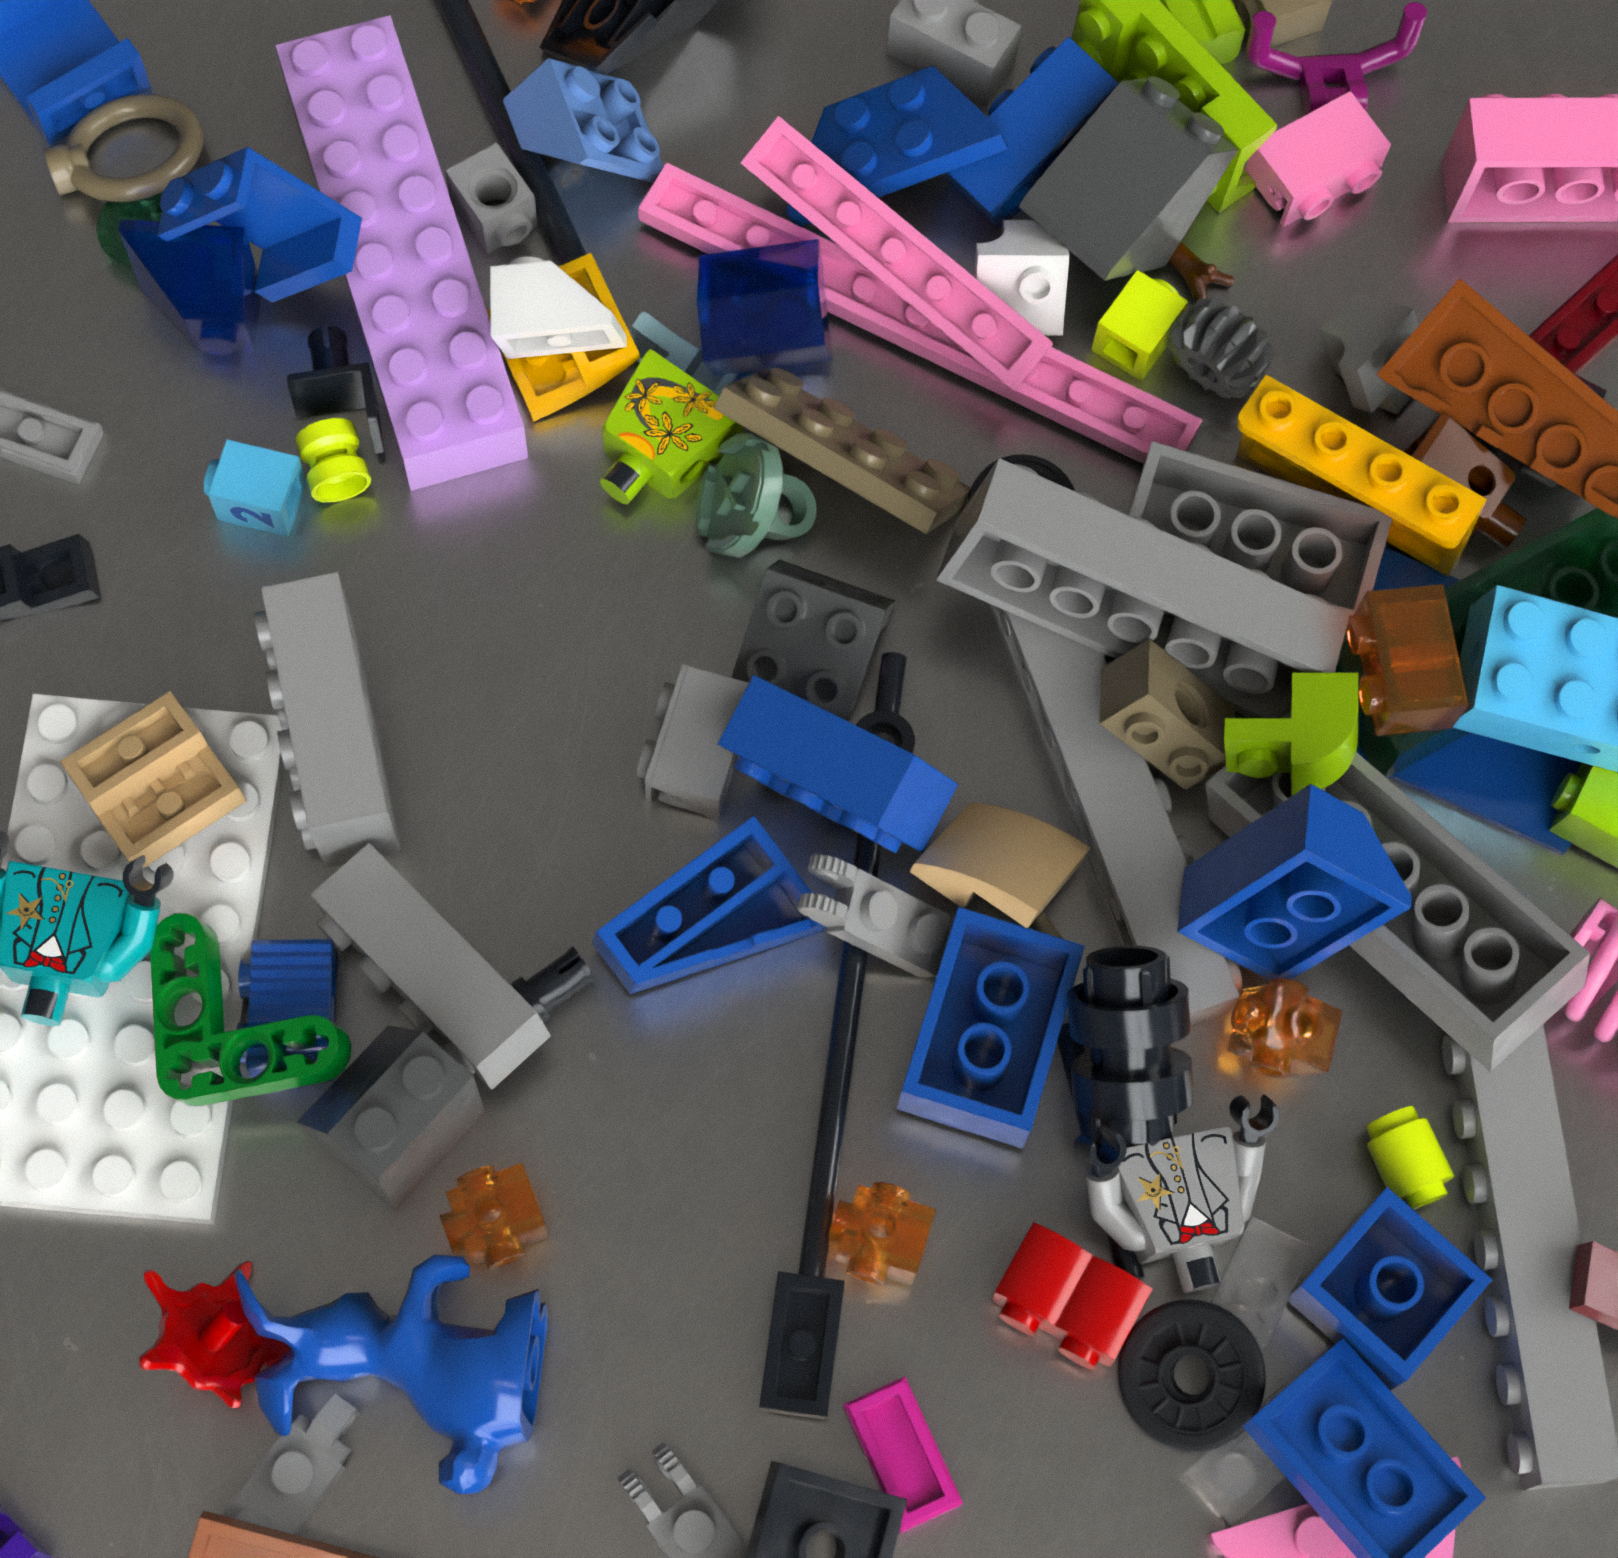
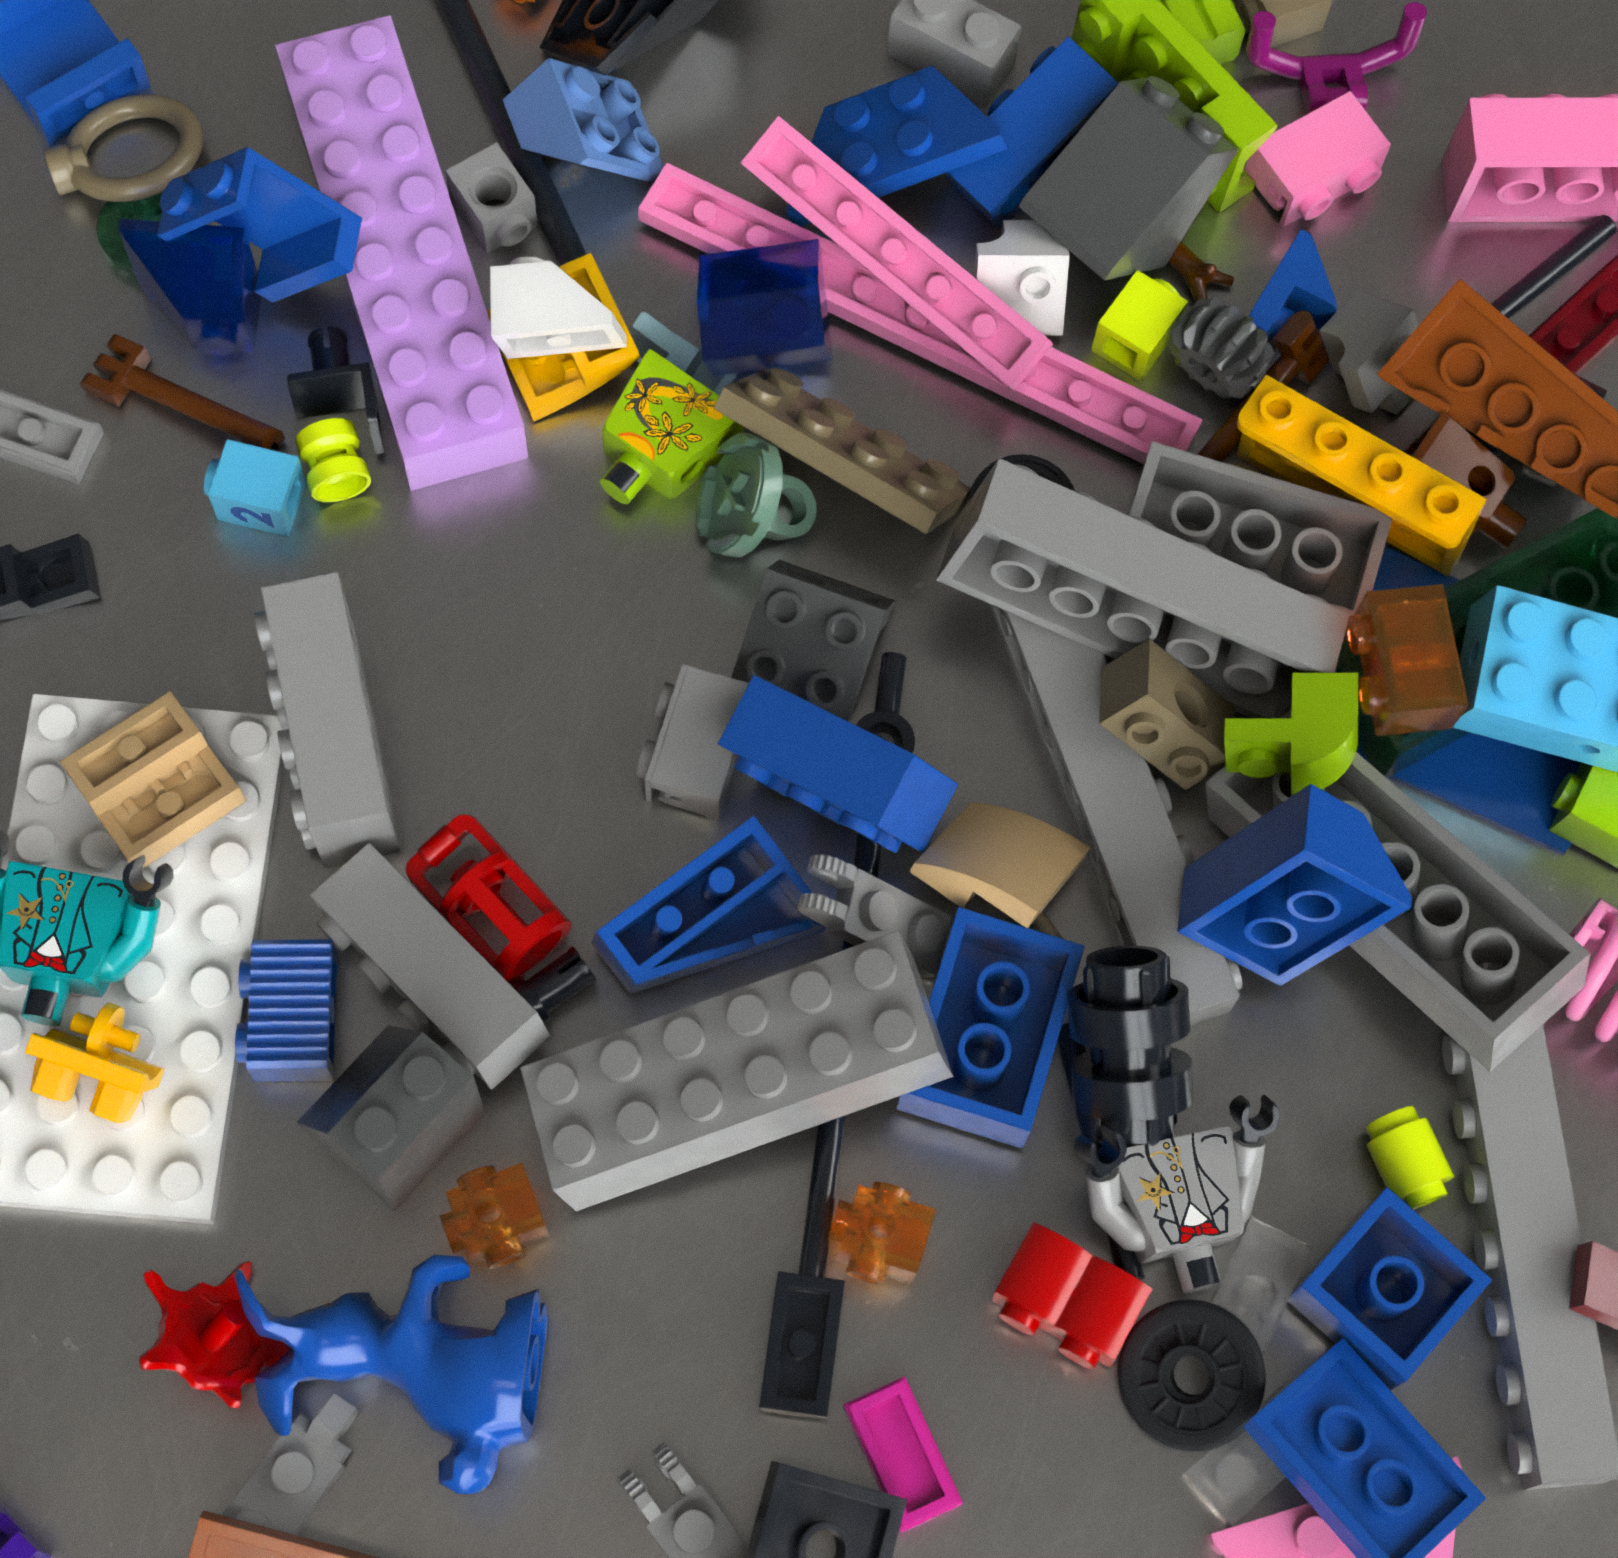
green beam [150,913,352,1106] -> none
clear orange brick [1227,978,1343,1079] -> none
none -> yellow hips [25,1002,165,1123]
none -> reddish brown hinge [80,334,285,449]
none -> red piece [405,814,572,984]
none -> light grey brick [520,930,953,1211]
none -> reddish brown hinge [1197,311,1330,462]
none -> blue slope [1248,229,1337,343]
none -> black bar [1491,215,1617,319]

